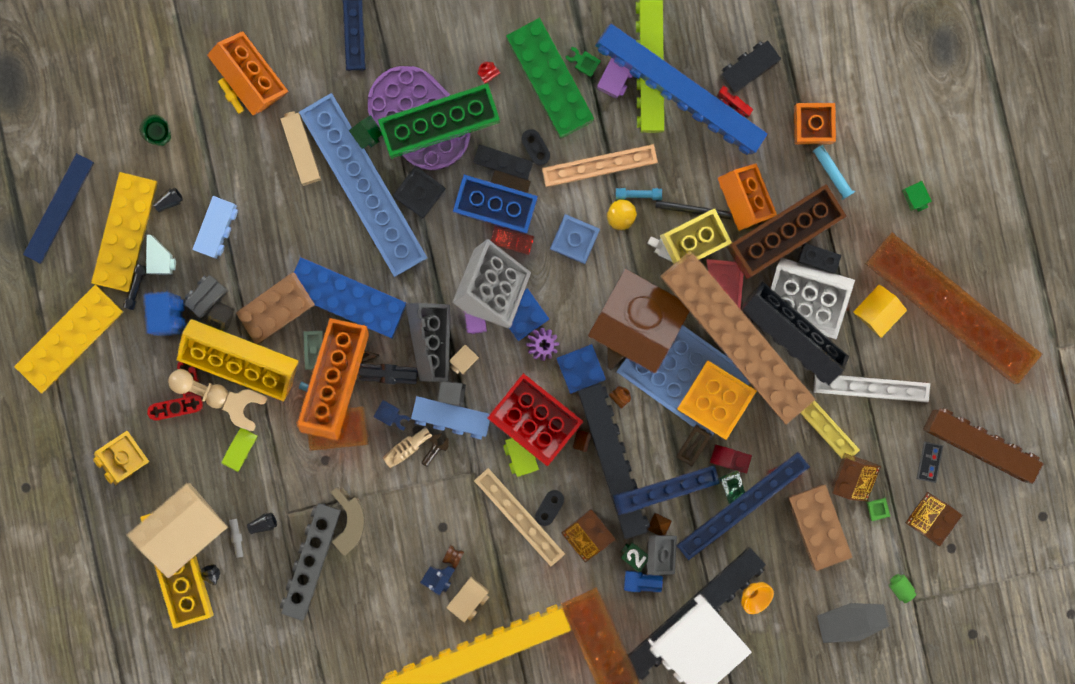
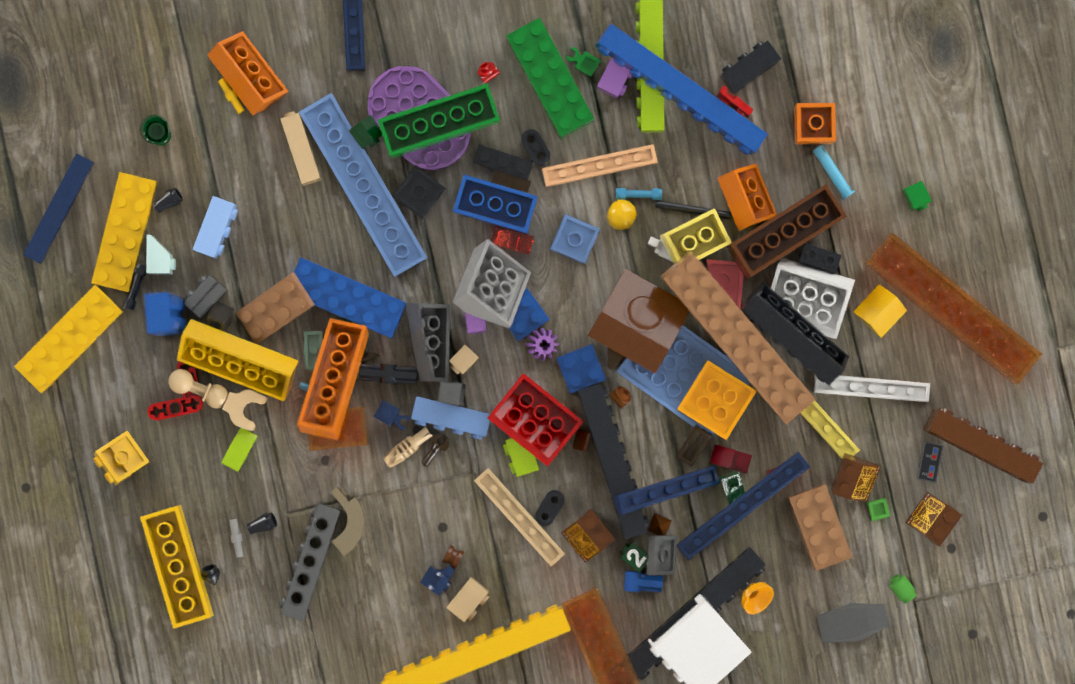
tan slope [127,483,228,578] -> none

